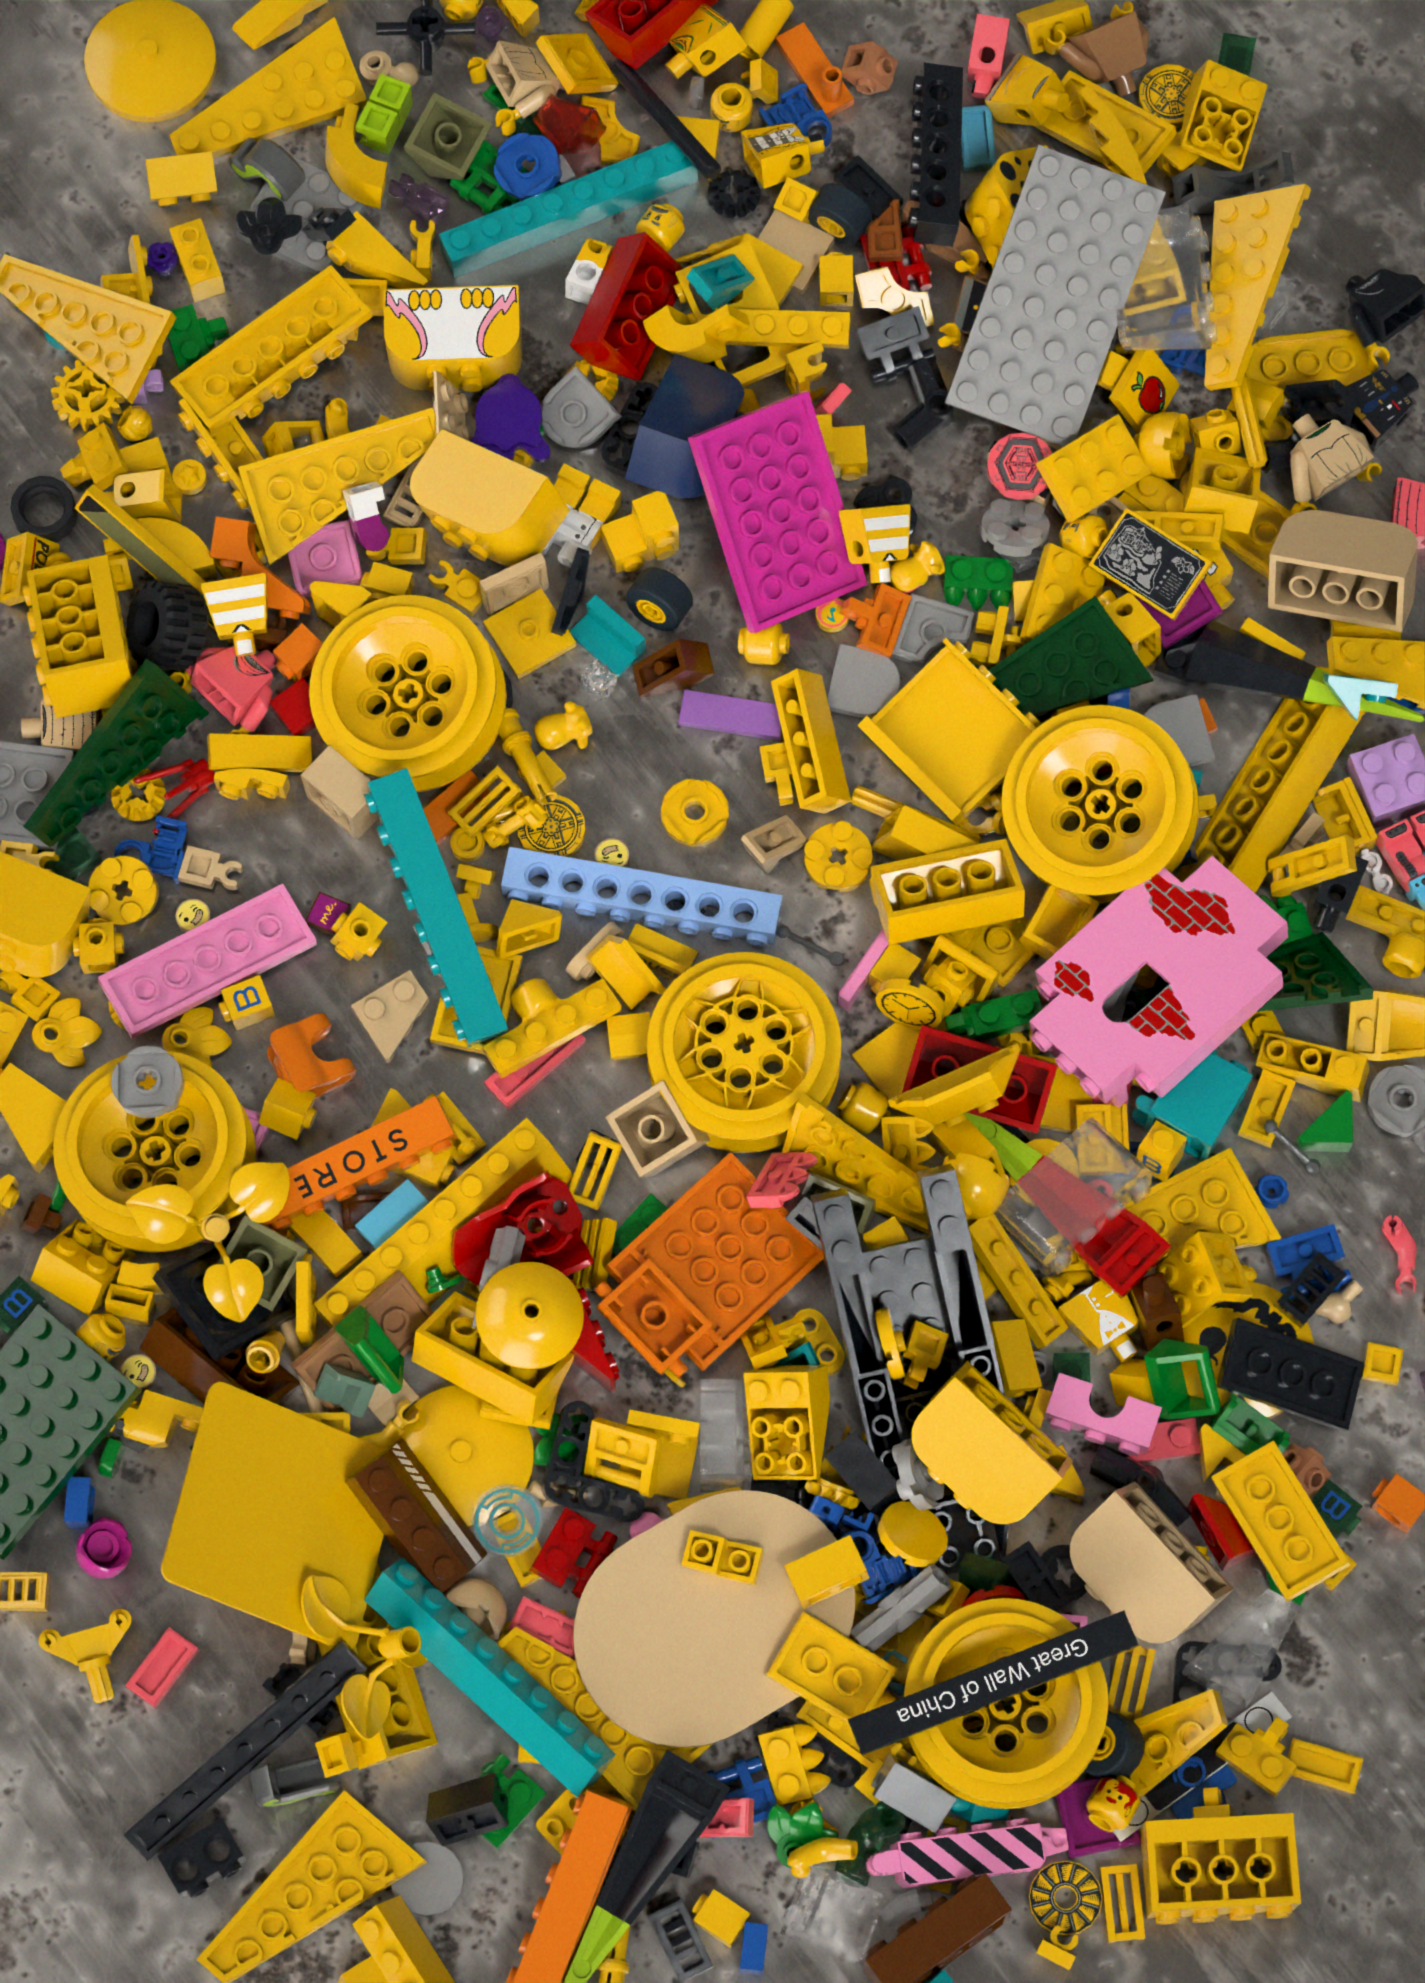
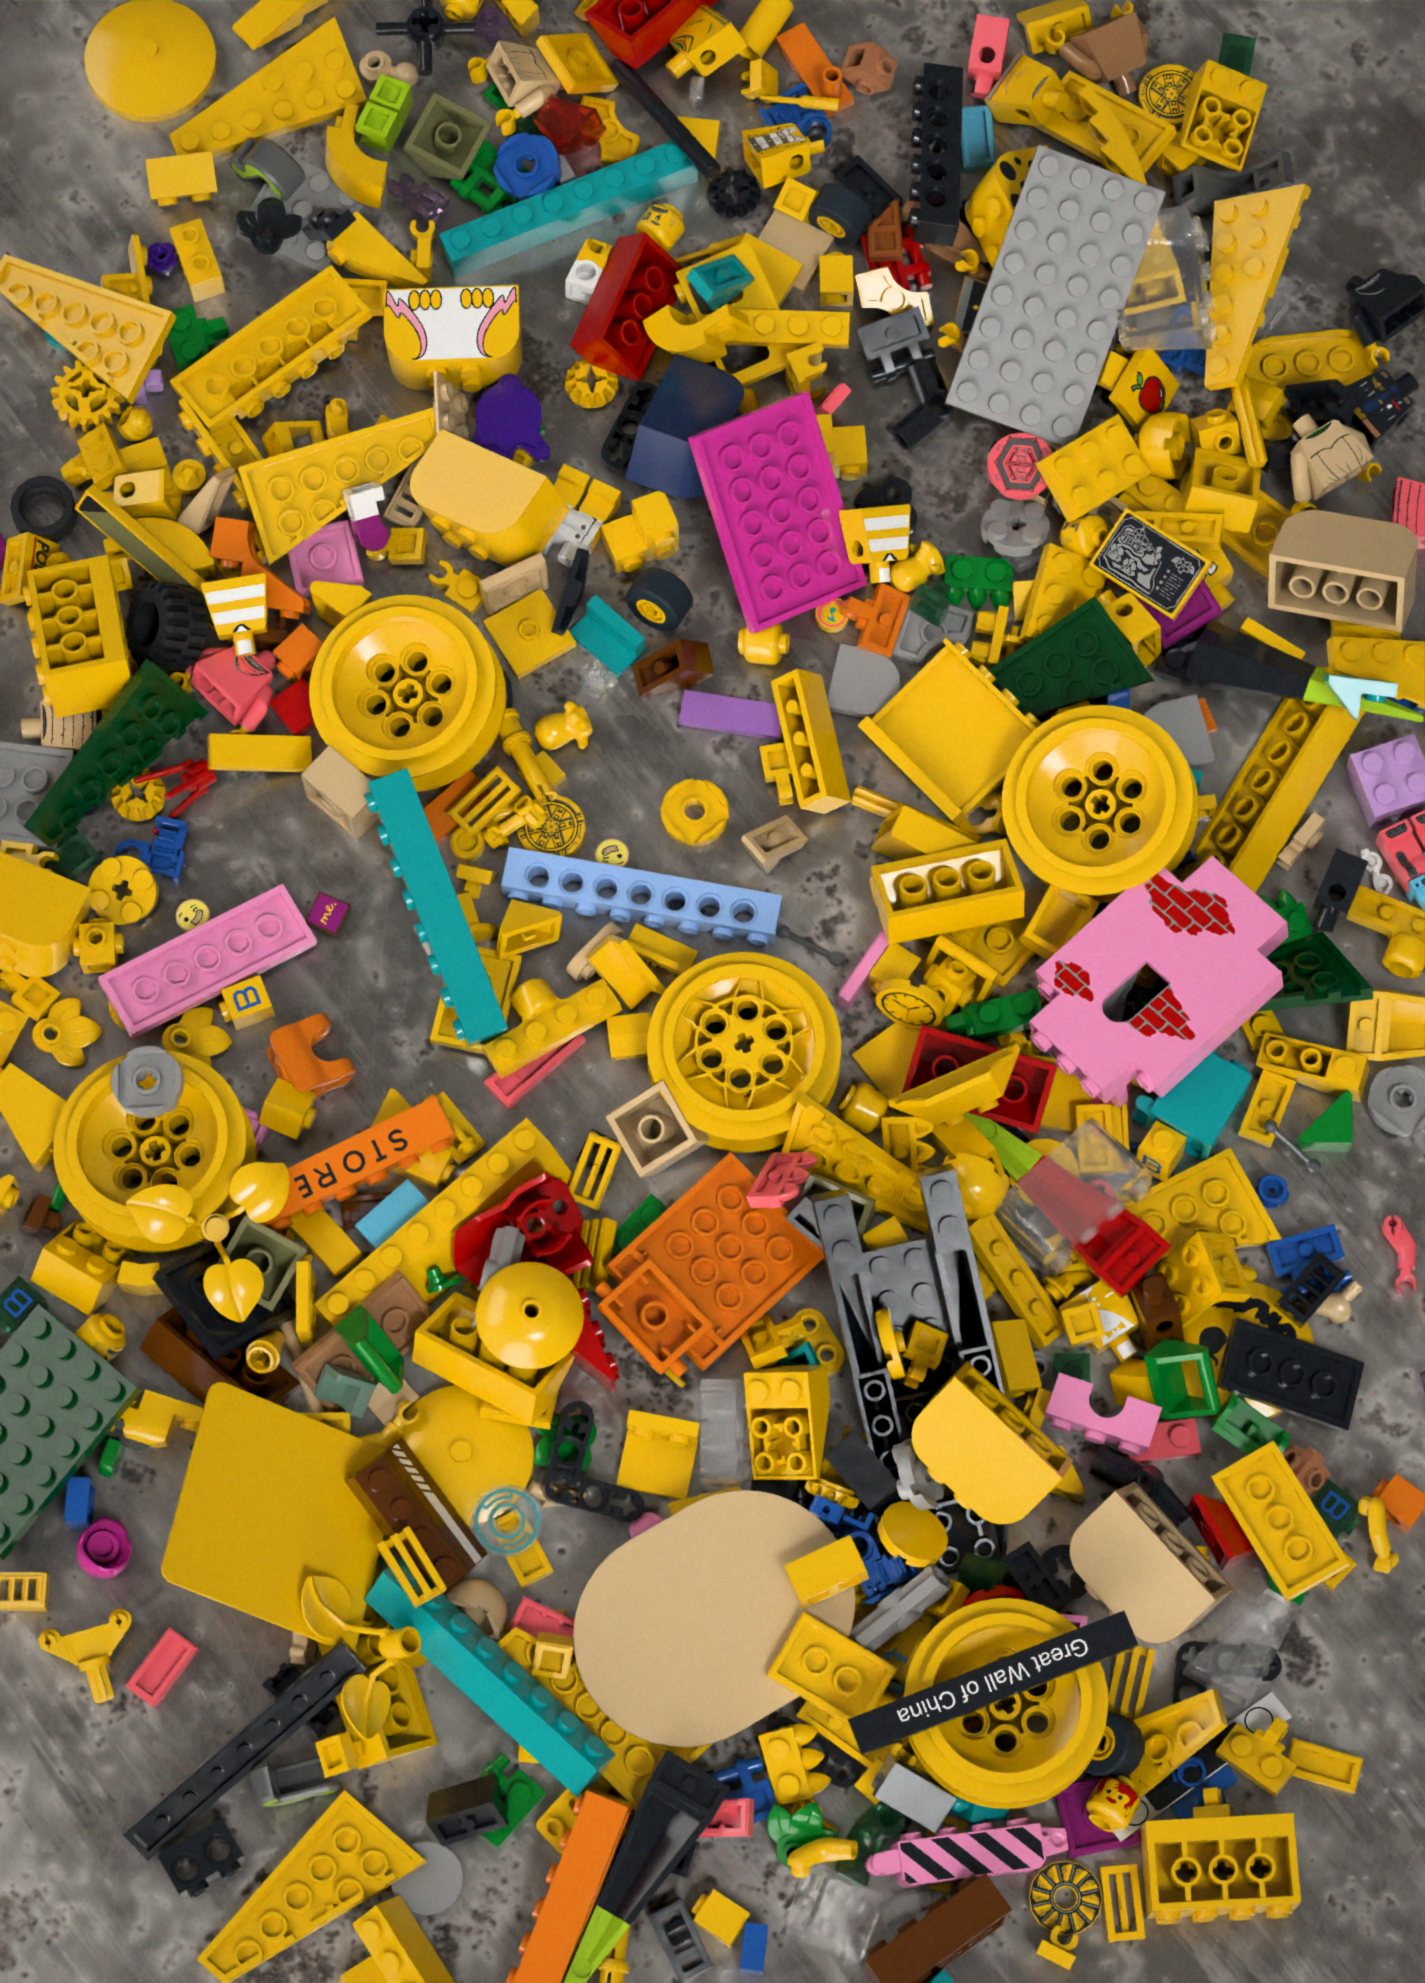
yellow piece [105,1283,157,1327] -> none
light yellow tile [120,1354,157,1391] -> none
tan plate [178,845,244,890] -> none
yellow slope [213,768,291,800] -> none
yellow brick [330,902,388,962] -> none
tan wing [351,970,429,1063] -> none
yellow brick [360,562,415,601] -> none
red plate [529,1507,618,1598] -> none
light grey tile [542,366,622,449] -> none
yellow plate [584,1417,663,1498] -> none
yellow slope [681,1530,764,1586] -> none
yellow head [710,83,753,132] -> none
yellow plate [804,821,873,892] -> none
yellow slope [1198,1423,1246,1484] -> none
yellow plate [1268,835,1357,897] -> none
yellow hinge [1311,776,1378,855] -> none
yellow tile [1361,1342,1404,1386] -> none
none -> tan slope [177,467,236,534]
none -> yellow tile [377,1526,446,1609]
none -> yellow slope [531,1632,574,1681]
none -> yellow piece [760,95,840,112]
none -> clear green tile [910,579,951,628]
none -> yellow tile [1060,1301,1106,1348]
none -> yellow arm [1358,1496,1399,1573]

